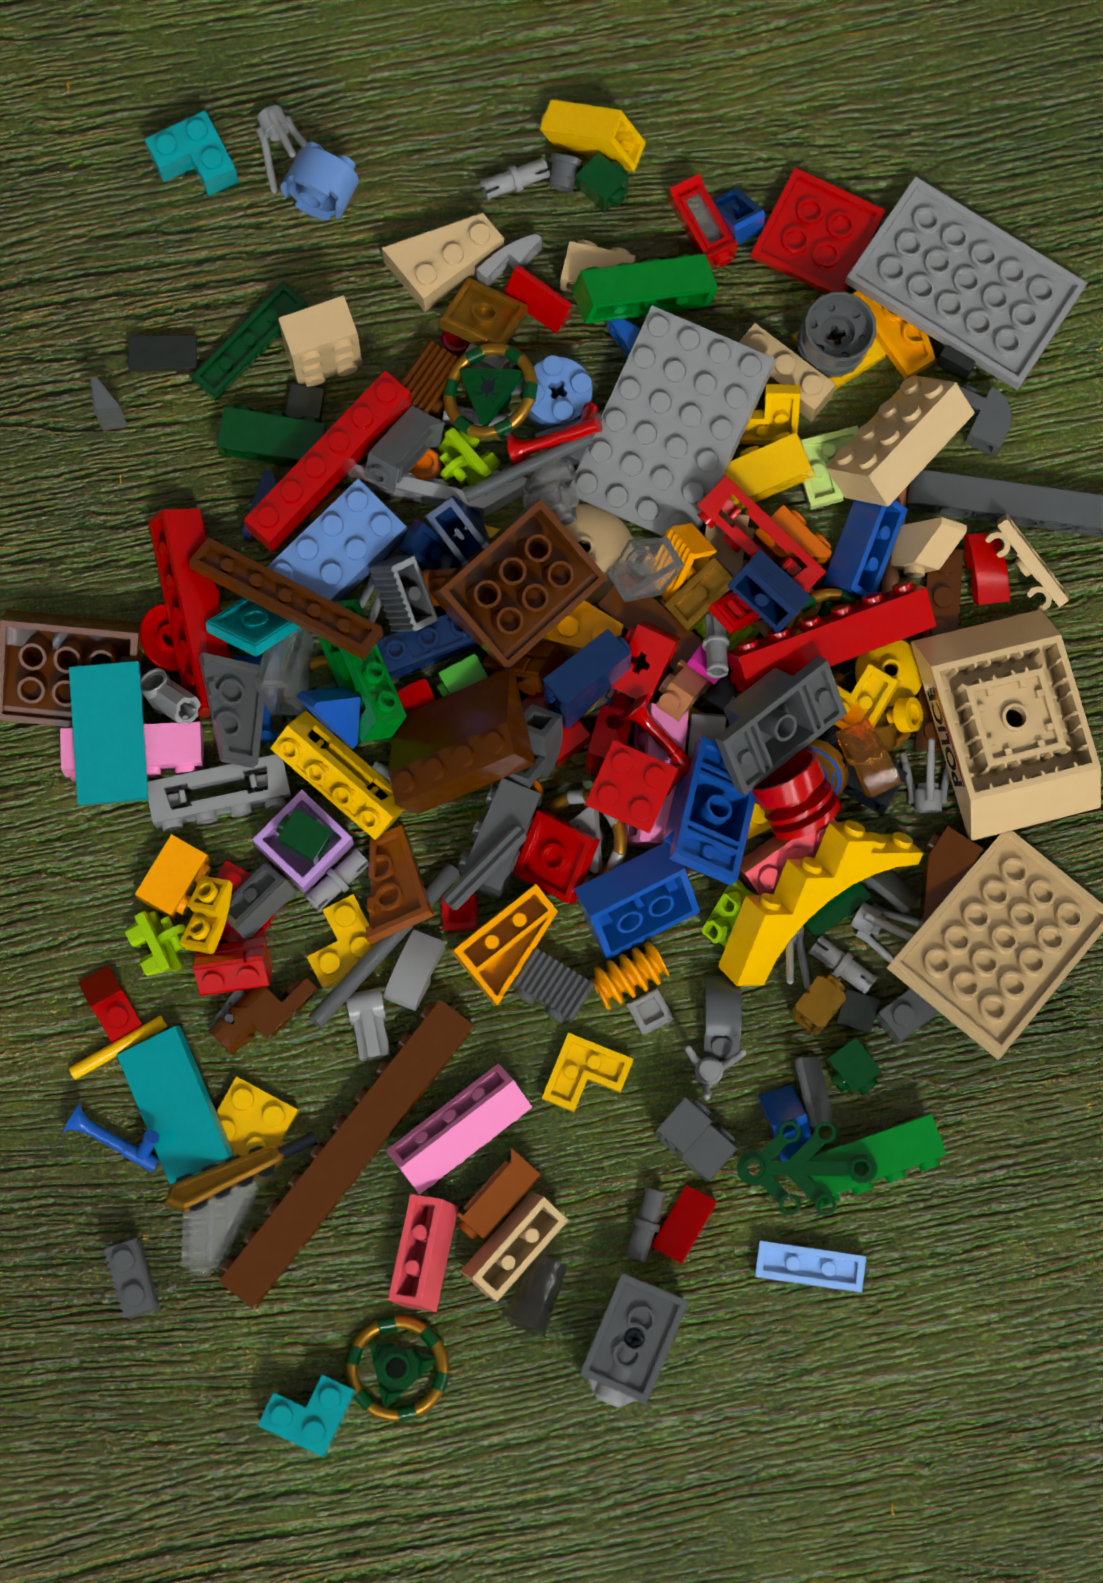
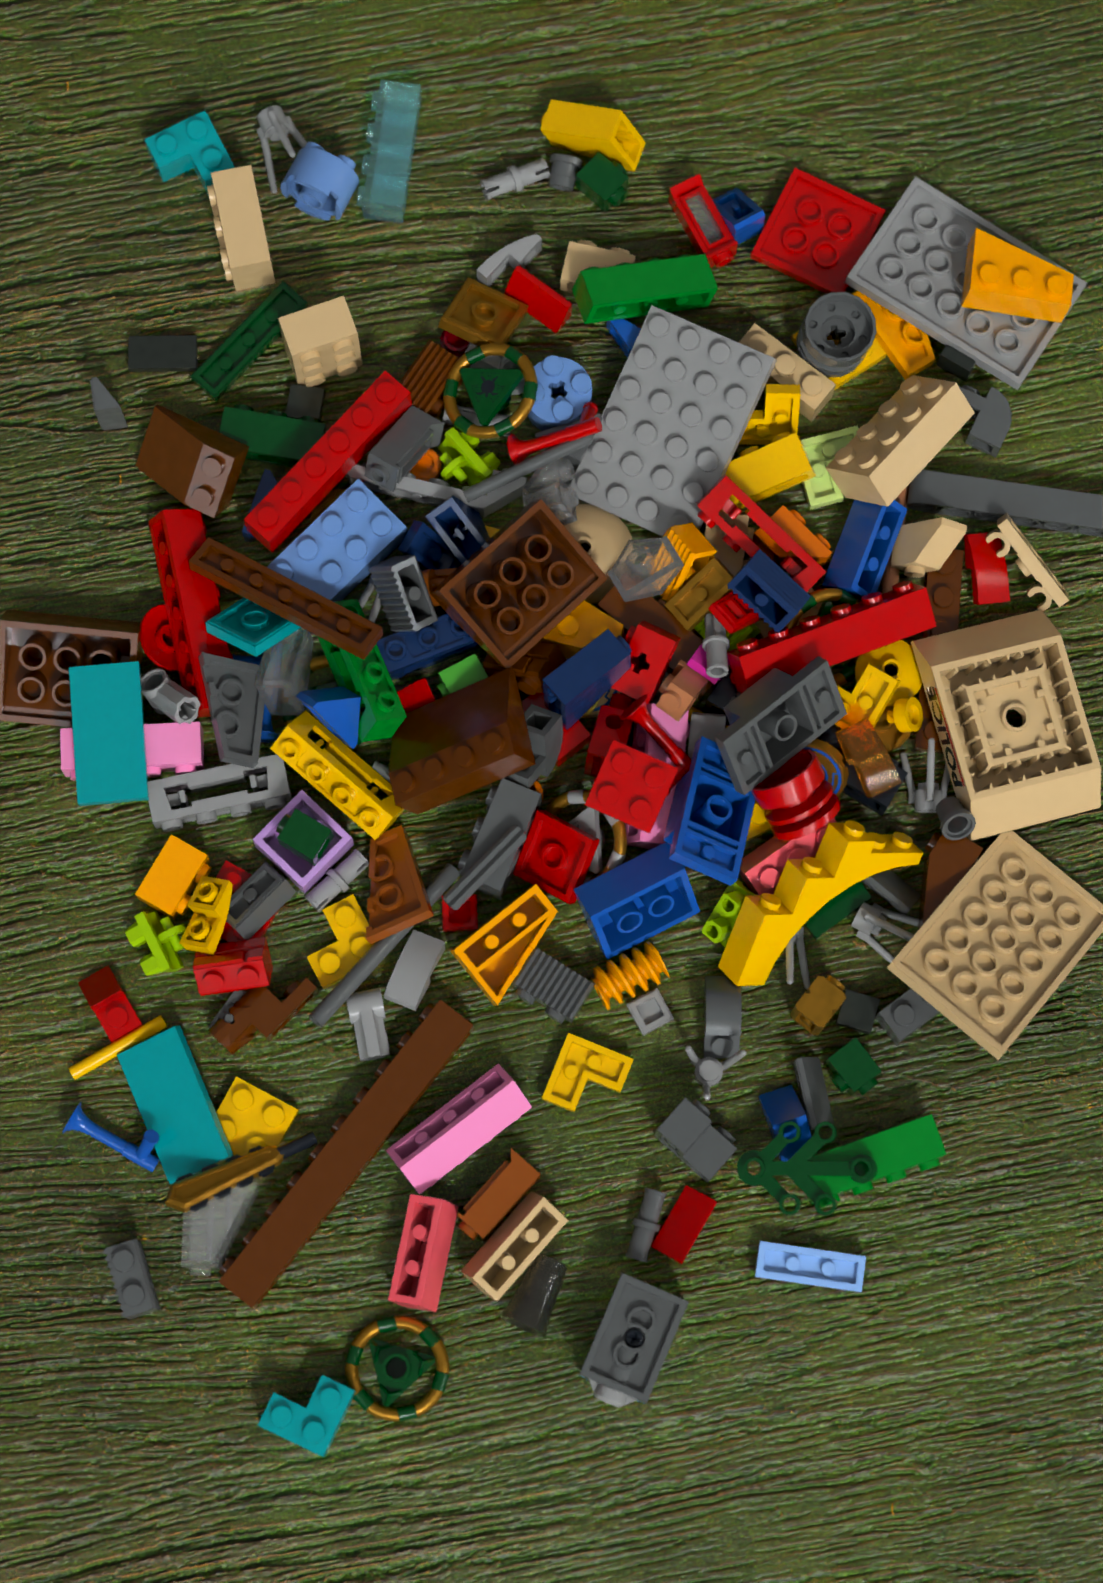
tan wedge [382,213,504,312] -> none
light grey pin [808,935,878,995] -> none
none -> reddish brown slope [135,404,249,518]
none -> tan brick [207,165,276,291]
none -> clear light blue brick [357,80,422,223]
none -> dark grey piece [936,797,976,840]
none -> light orange wedge [961,228,1074,323]

